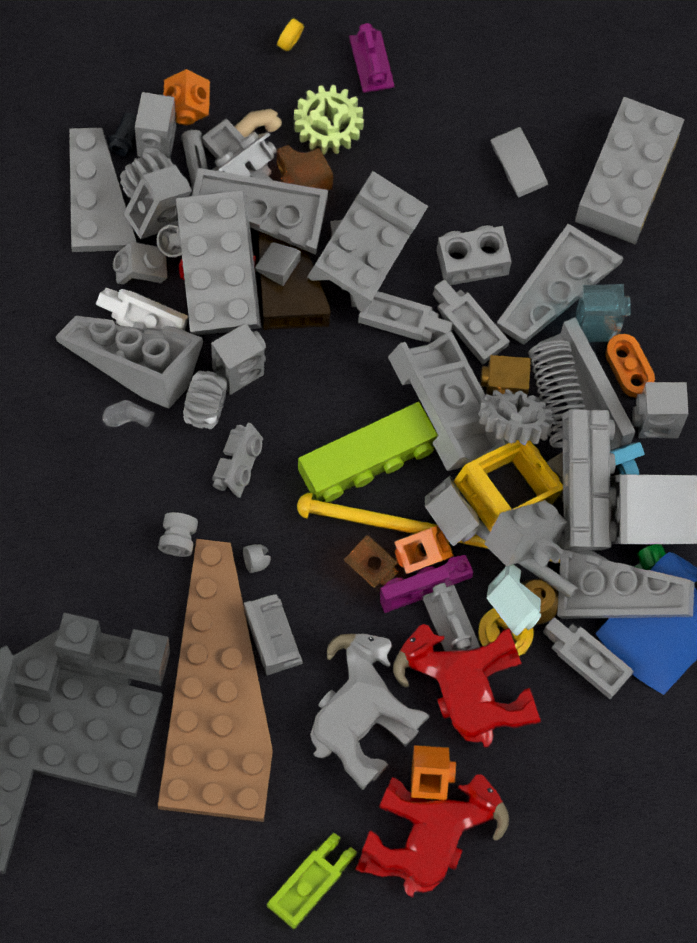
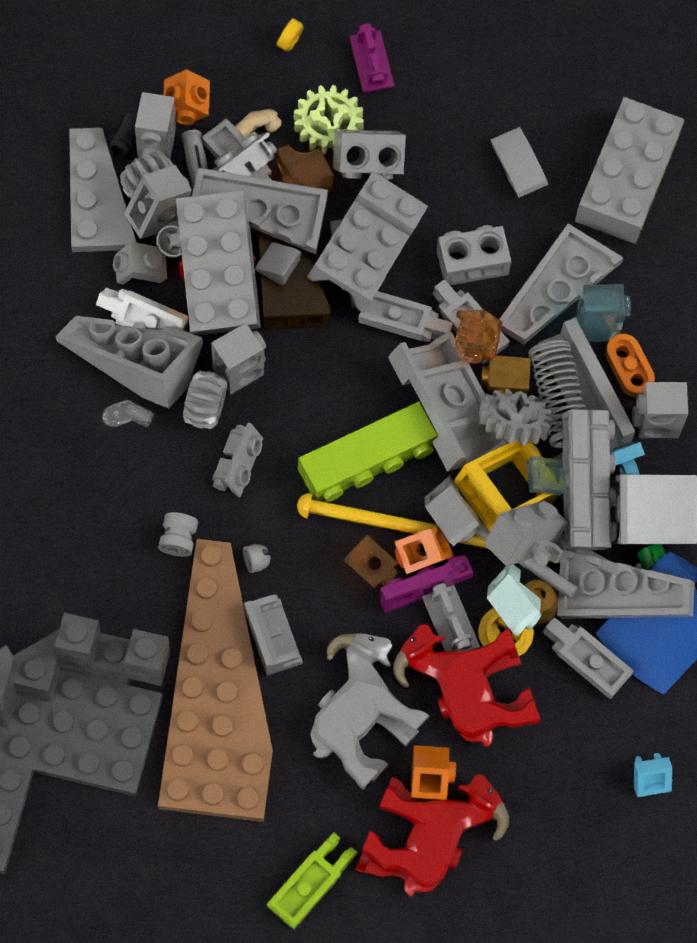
none -> light grey brick [333,129,406,179]
none -> clear orange brick [454,310,503,364]
none -> clear light blue tile [526,456,566,495]
none -> medium azure tile [634,753,672,797]

